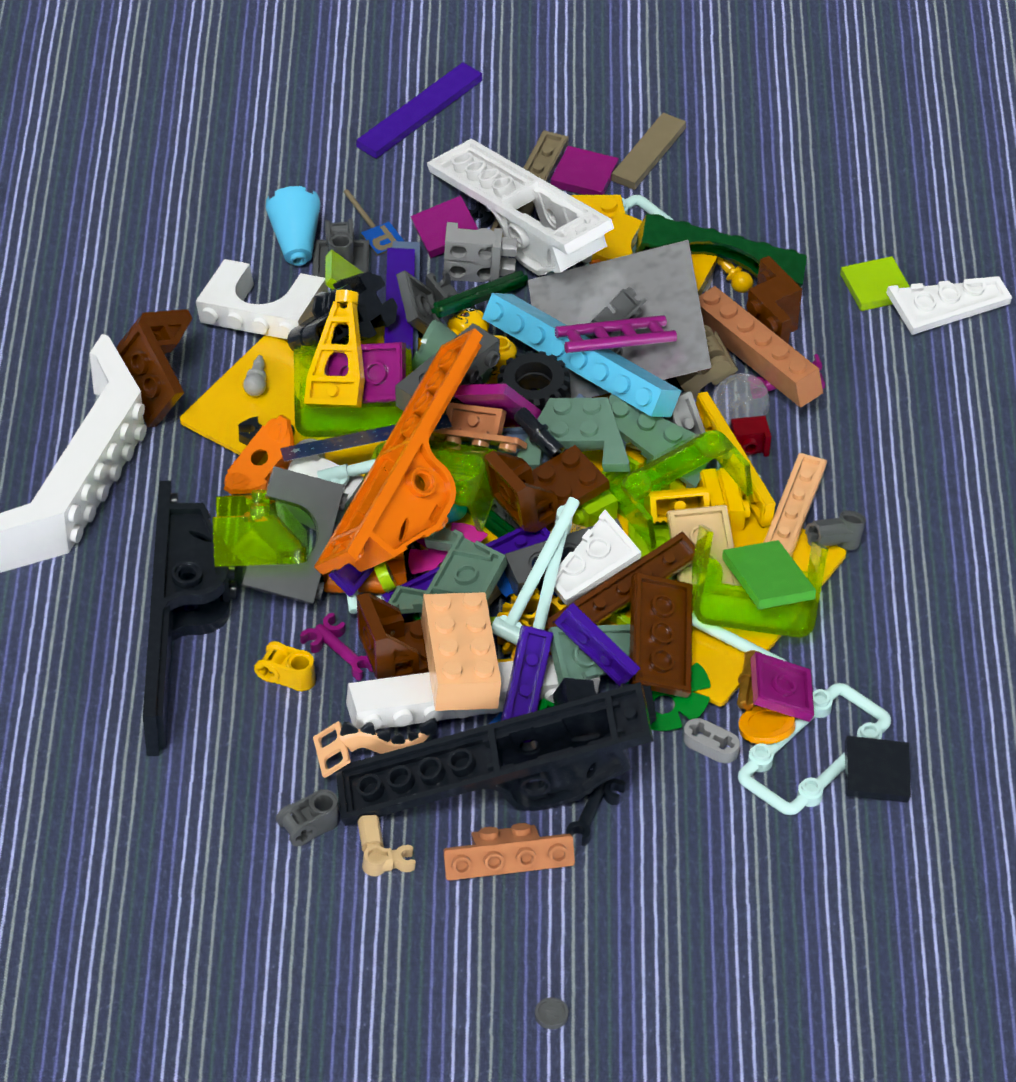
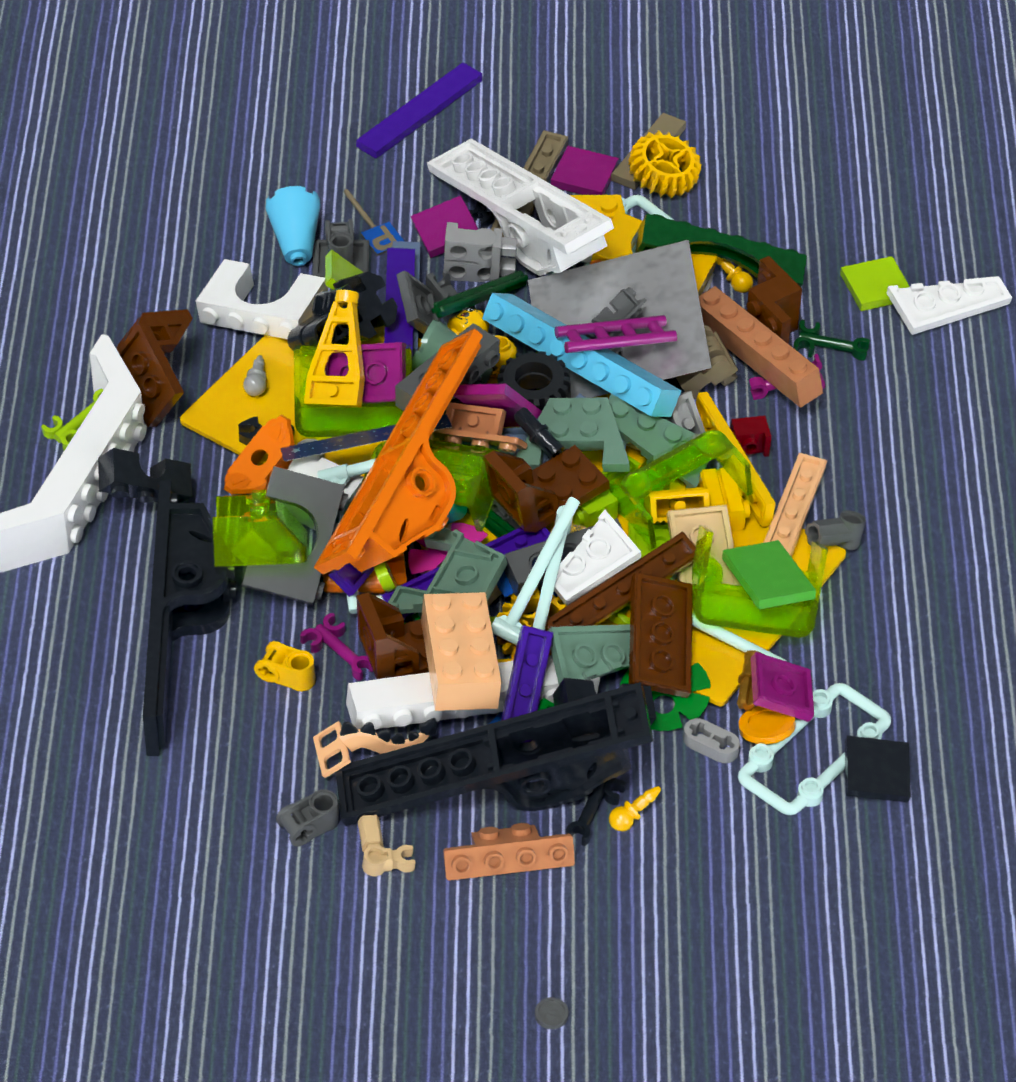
dark purple tile [554,603,641,686] -> none
clear tile [712,373,770,428] -> none
none -> lime bar [41,388,103,451]
none -> black arch [98,448,192,503]
none -> yellow bar [609,786,661,831]
none -> yellow gear [628,130,702,198]
none -> dark green bar [793,319,870,361]

